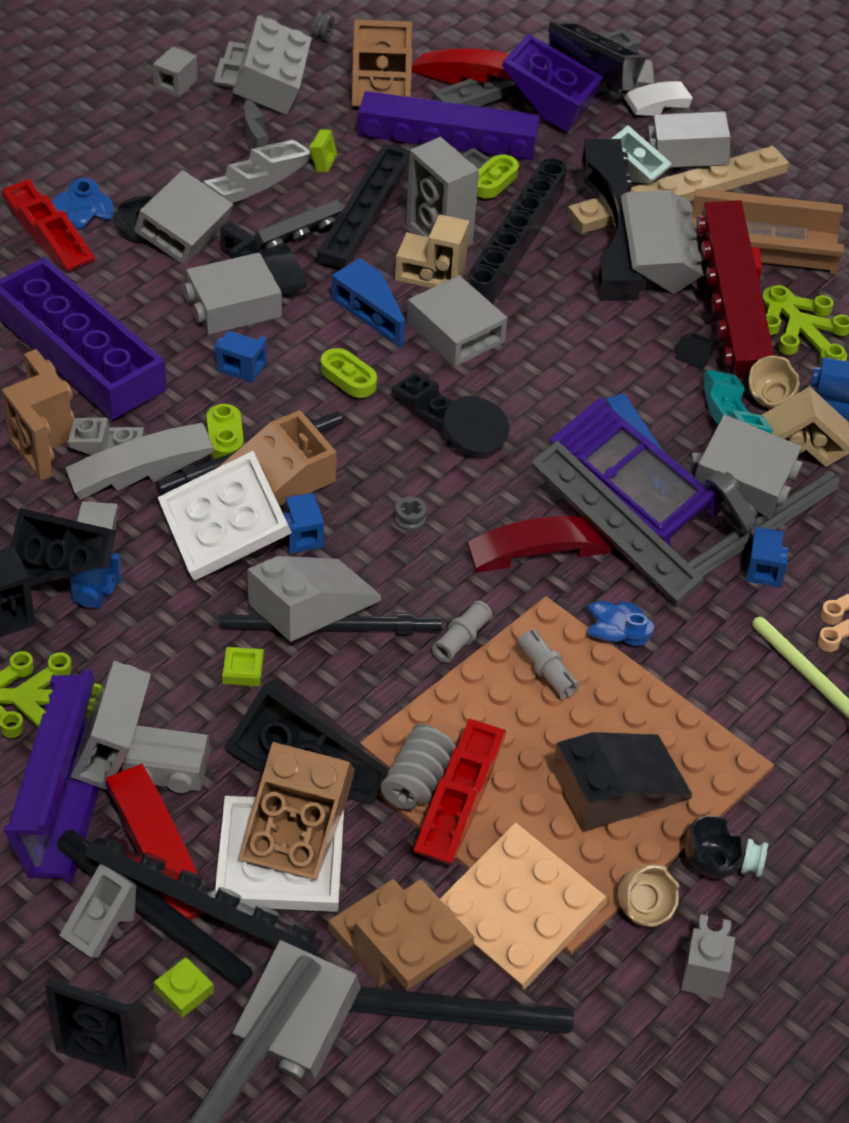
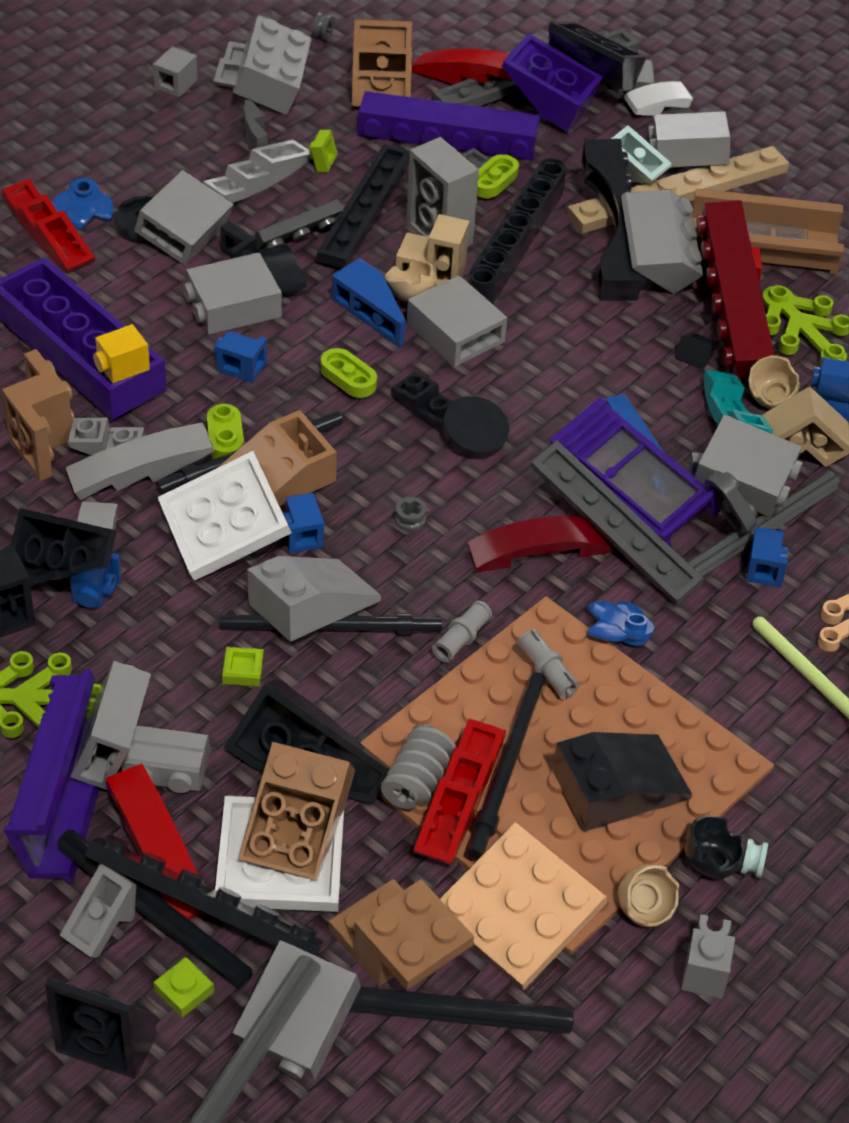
none -> yellow brick [93,324,150,383]
none -> tan hair [385,261,437,302]
none -> black bar [467,672,545,860]

